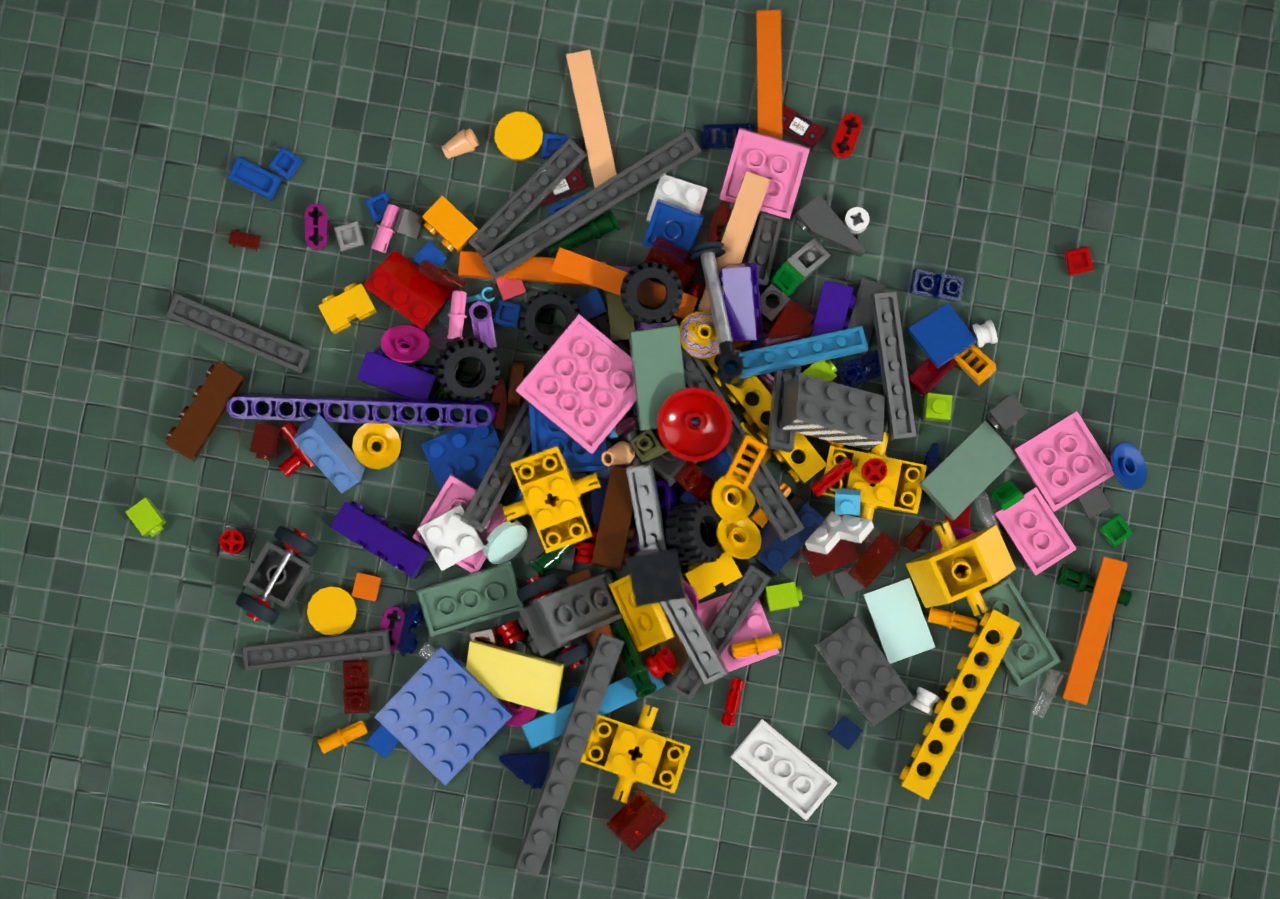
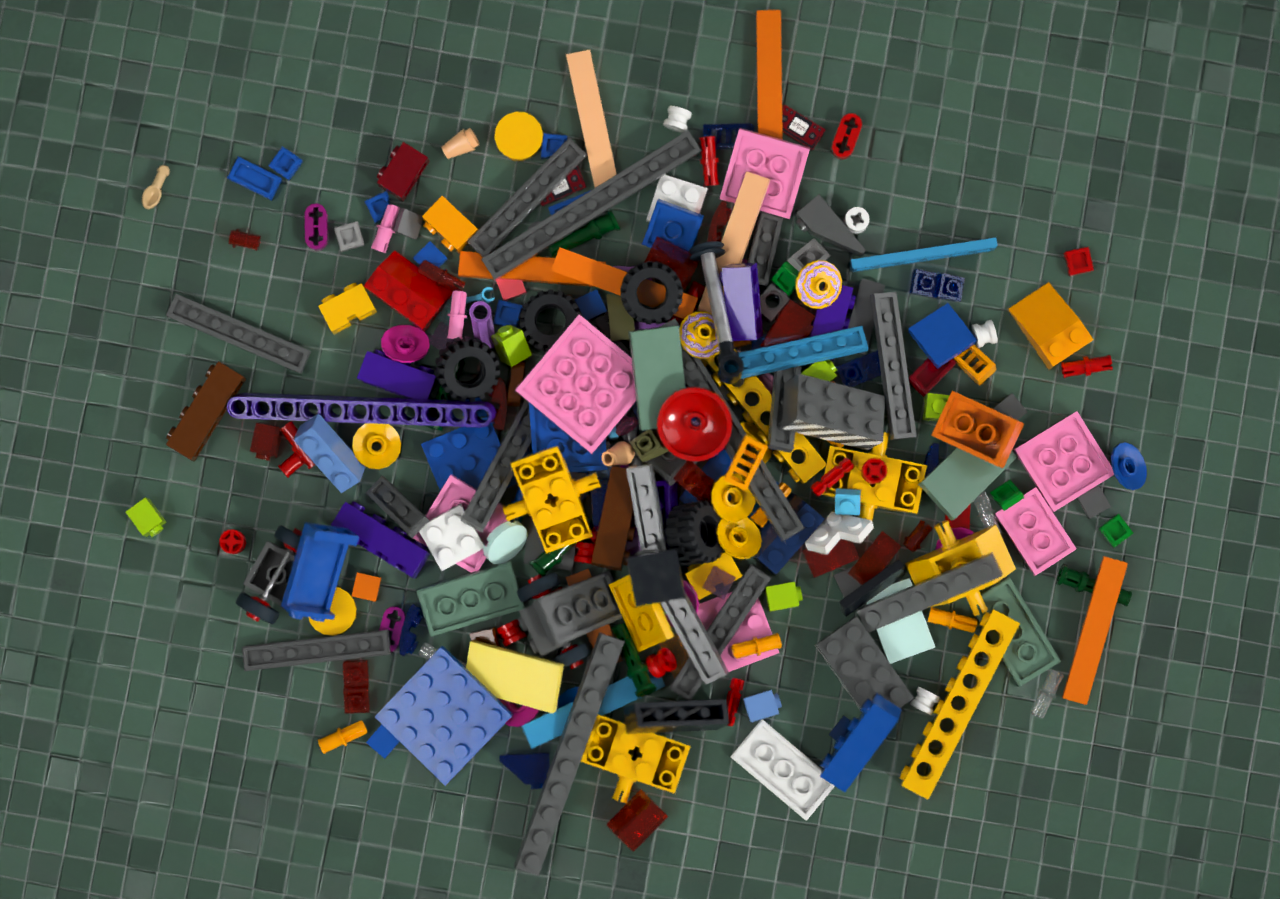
none -> tan piece [142,165,170,209]
none -> blue panel [281,522,359,622]
none -> dark grey tile [366,475,429,538]
none -> dark red brick [376,142,430,202]
none -> lime brick [490,325,532,367]
none -> black brick [624,699,729,734]
none -> white wheel [663,106,692,133]
none -> red pin [699,136,719,186]
none -> tile [702,566,736,600]
none -> medium blue brick [742,690,782,722]
none -> dish [795,260,842,309]
none -> blue brick [820,693,902,792]
none -> black tile [840,560,905,617]
none -> dark azure tile [849,238,998,272]
none -> dark grey plate [857,552,1003,633]
none -> orange slope [931,391,1024,468]
none -> light orange slope [1008,282,1094,370]
none -> red pin [1061,355,1113,378]

